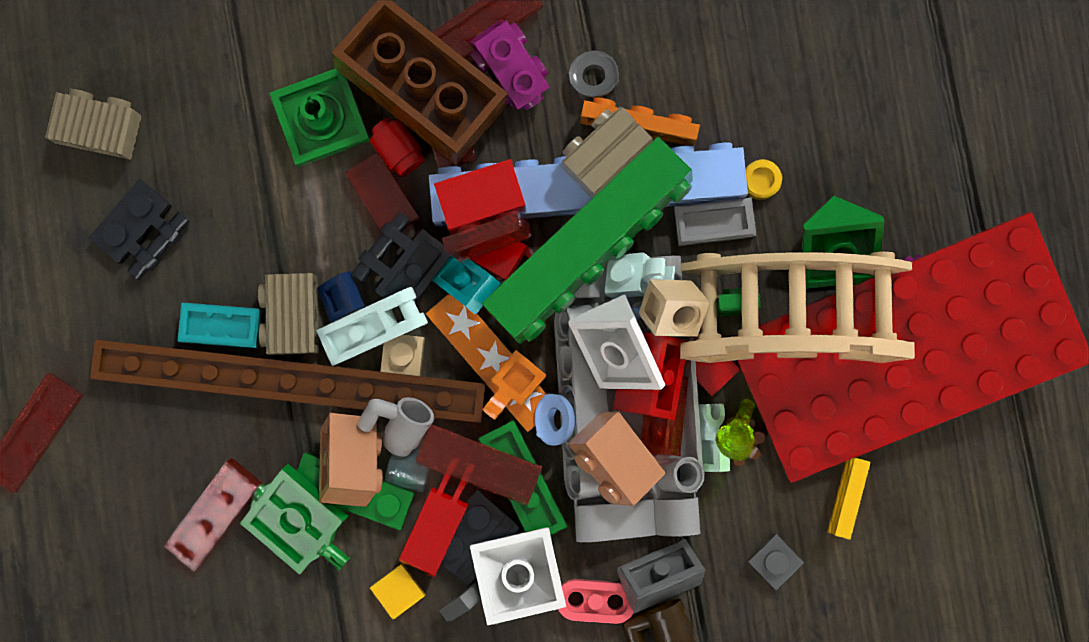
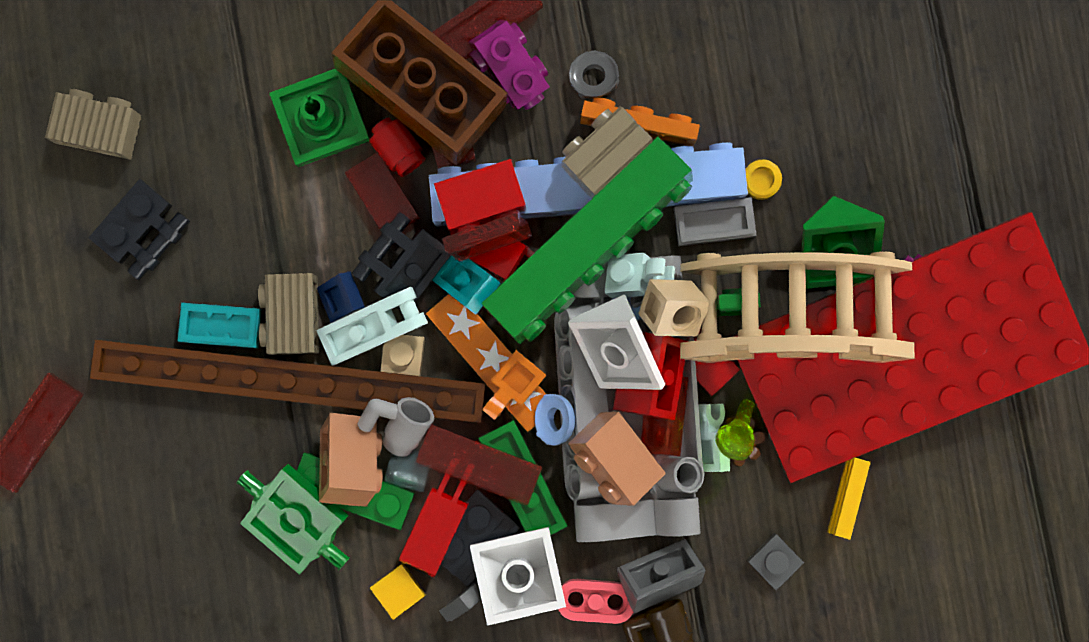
clear red tile [164,458,262,571] -> none

